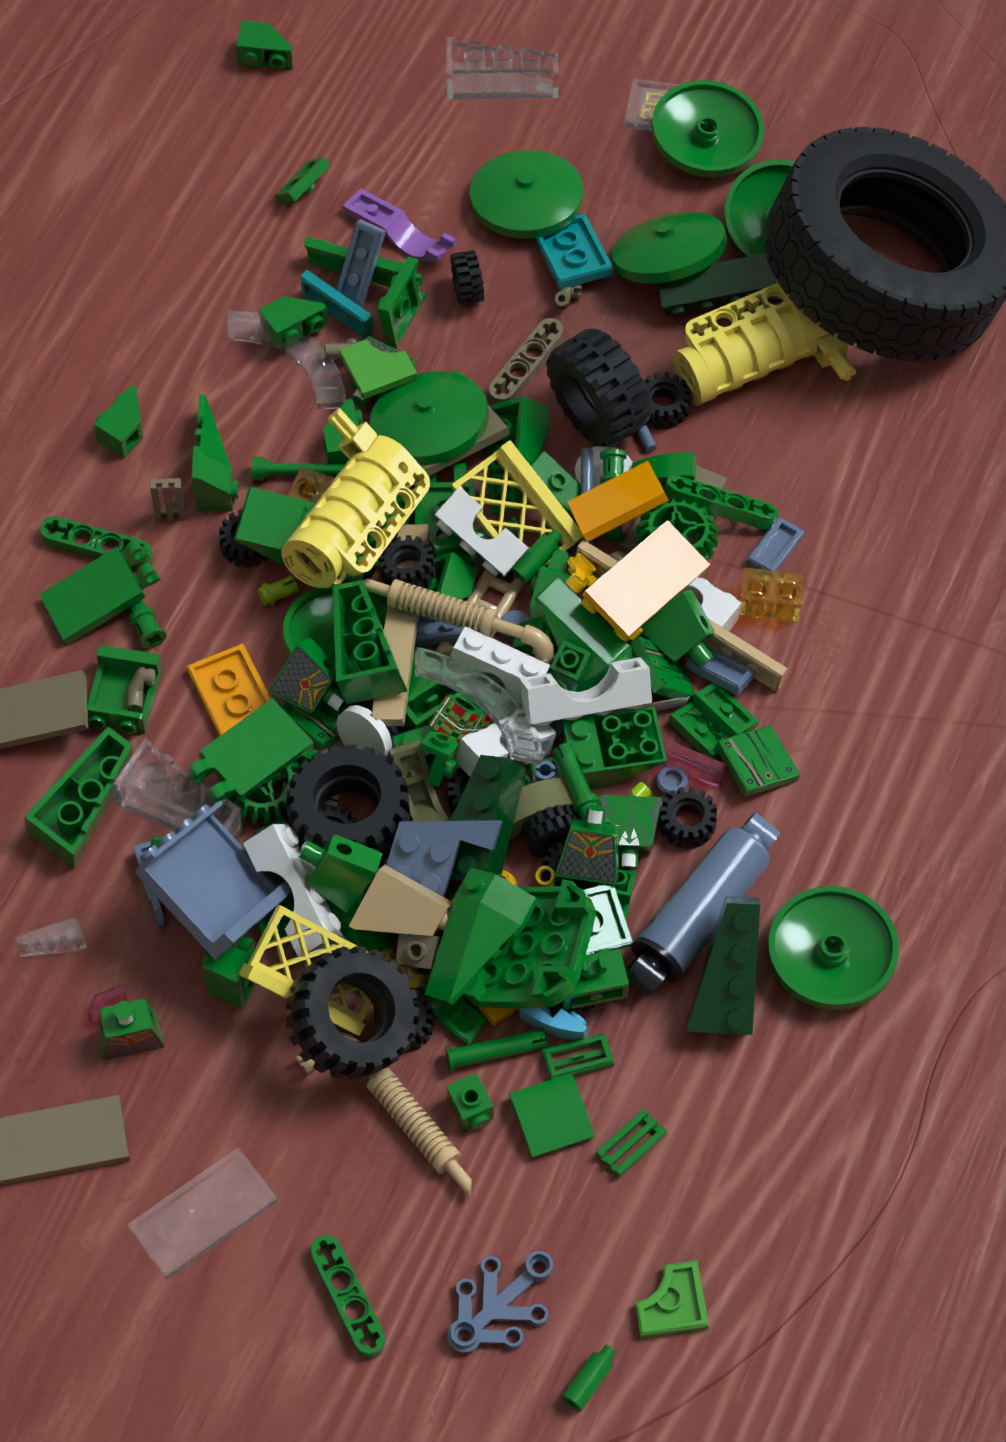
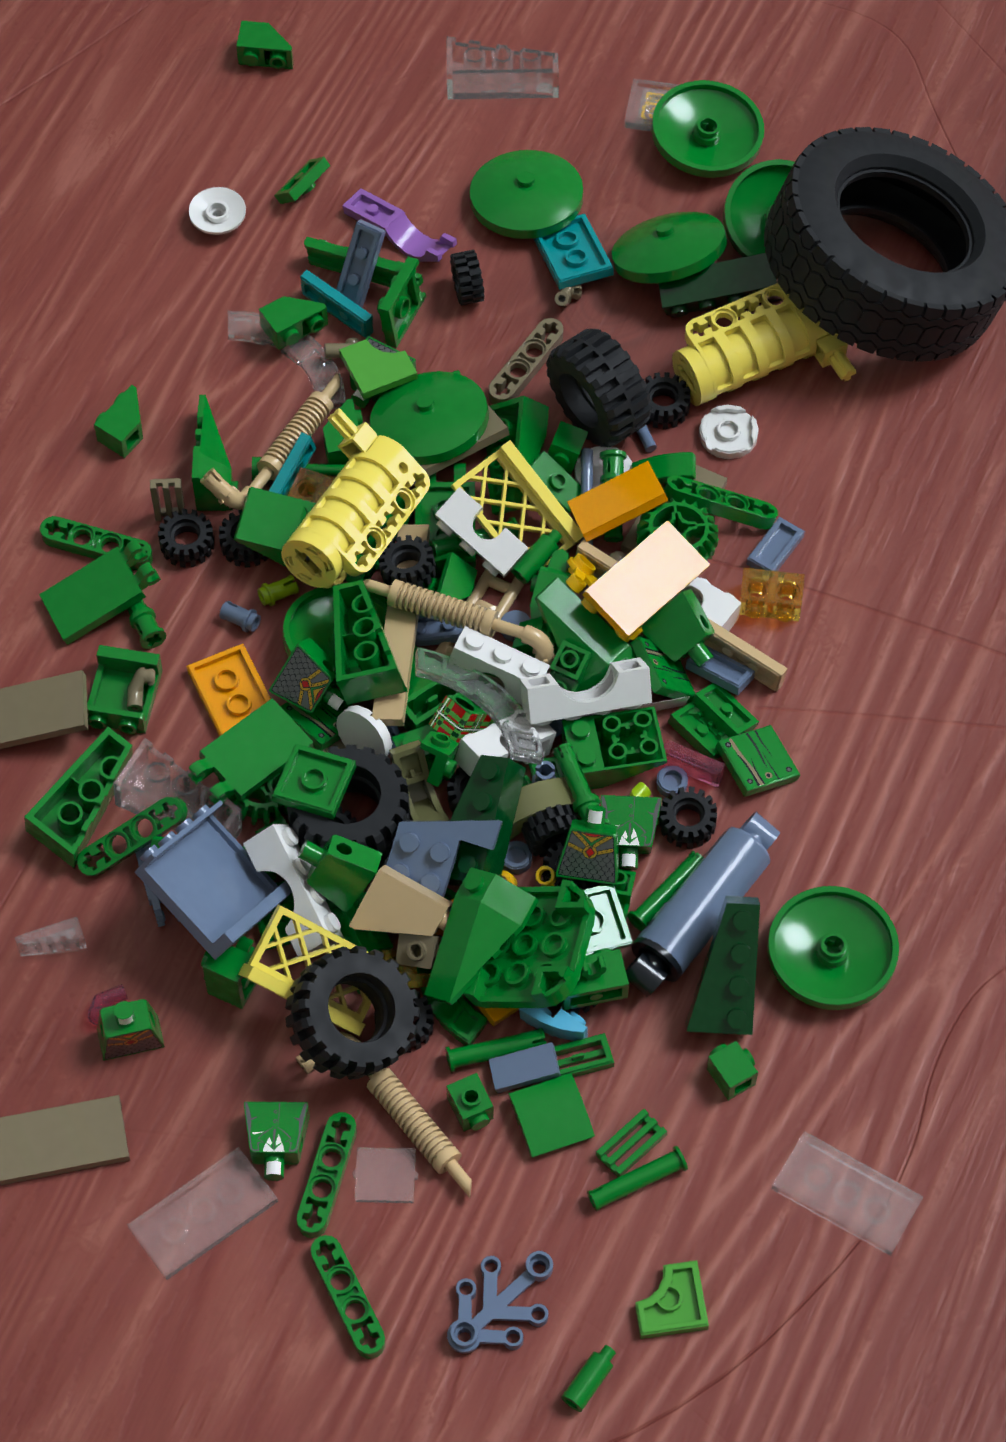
none -> green beam [77,797,188,876]
none -> black tyre [158,509,214,568]
none -> white dish [189,187,246,235]
none -> tan piece [200,374,340,510]
none -> sand blue pin [219,601,261,632]
none -> green torso [244,1102,310,1181]
none -> teal tile [269,432,316,496]
none -> green tile [272,743,356,820]
none -> green beam [297,1112,357,1238]
none -> clear piece [353,1147,418,1203]
none -> sand blue tile [489,1042,561,1093]
none -> sand blue tile [503,841,532,874]
none -> green brick [547,421,588,475]
none -> green pin [587,1146,688,1211]
none -> green pin [627,851,703,932]
none -> white tile [699,404,759,459]
none -> green brick [707,1041,758,1101]
none -> clear tile [772,1131,924,1256]

